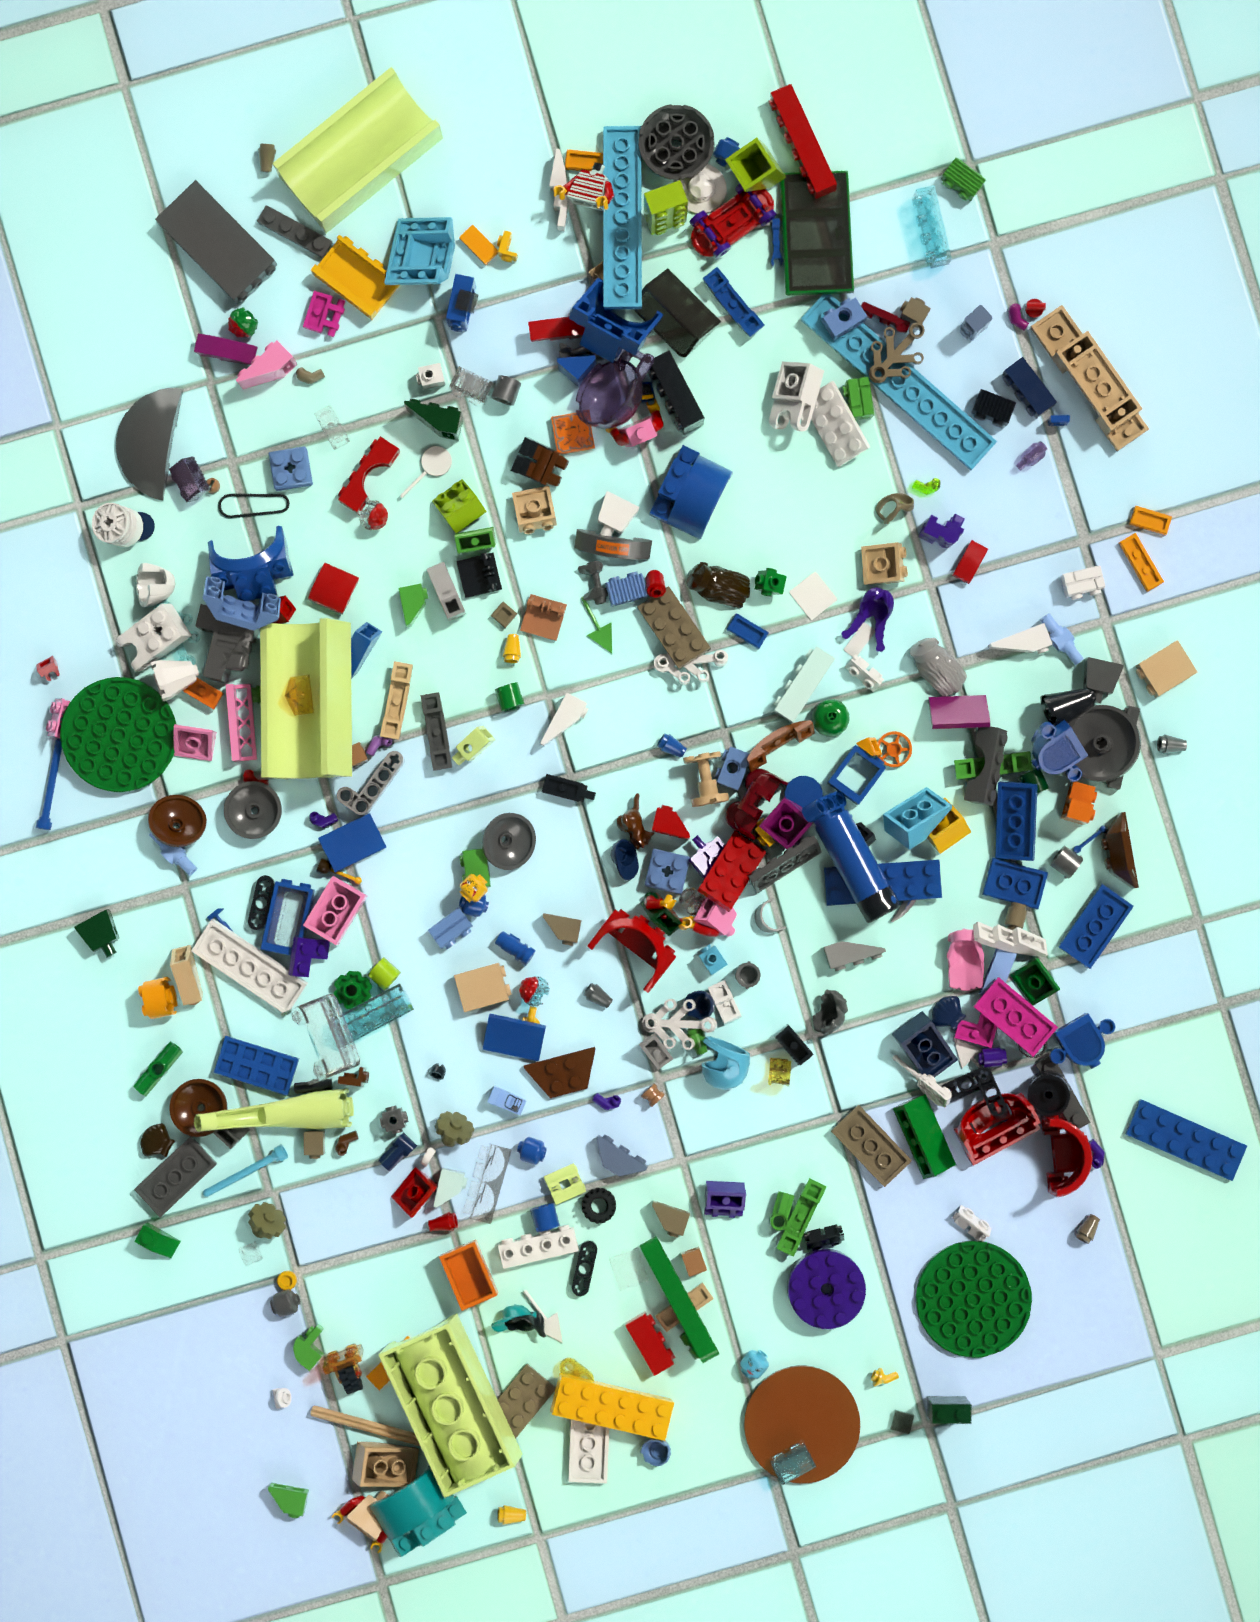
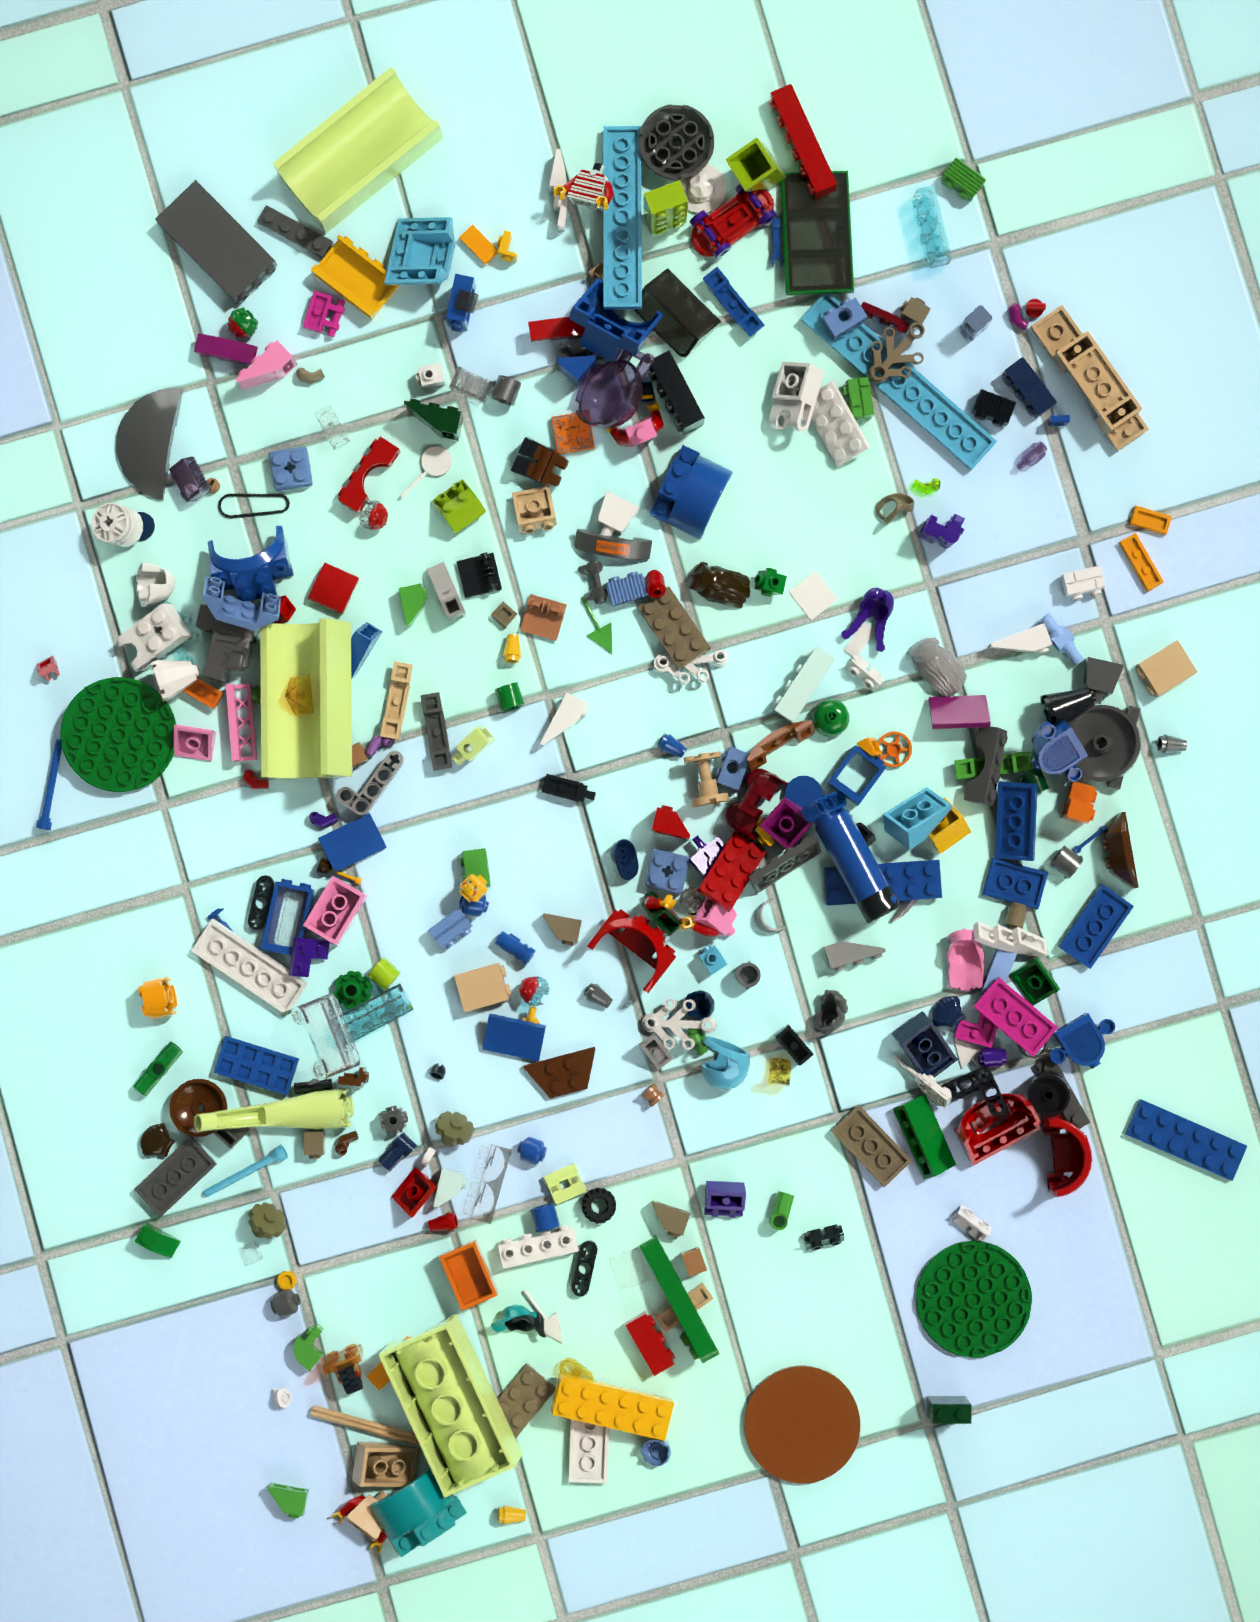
bright pink hinge [46,698,70,738] -> none
dark green torso [74,909,120,958] -> none
reddish brown dish [148,795,207,847] -> none
light blue pin [149,833,198,876] -> none
tan slope [170,945,203,1006] -> none
dark grey dish [224,781,282,839] -> none
dark tan cone [258,143,277,172] -> none
bright green brick [454,527,497,554] -> none
dark grey dish [482,813,536,870] -> none
light blue leg [488,1085,526,1115] -> none
light orange tile [565,149,603,171] -> none
dark purple arm [592,1093,621,1110] -> none
sand blue slope [597,1134,648,1176] -> none
reddish brown animal [617,793,655,850] -> none
white slope [708,980,742,1025] -> none
blue head [713,137,740,167] -> none
blue tile [726,613,769,649] -> none
medium azure head [740,1350,769,1379] -> none
clear light blue brick [771,1443,816,1485] -> none
bright green slope [776,1178,827,1257] -> none
dark purple brick [787,1248,866,1329] -> none
tan plate [861,542,908,585] -> none
yellow plate [871,1368,899,1387] -> none
clear smoke tile [890,1410,914,1434] -> none
red slope [952,540,988,584] -> none
dark tan cone [1075,1214,1100,1244] -> none
dark purple arm [1089,1139,1105,1169] -> none

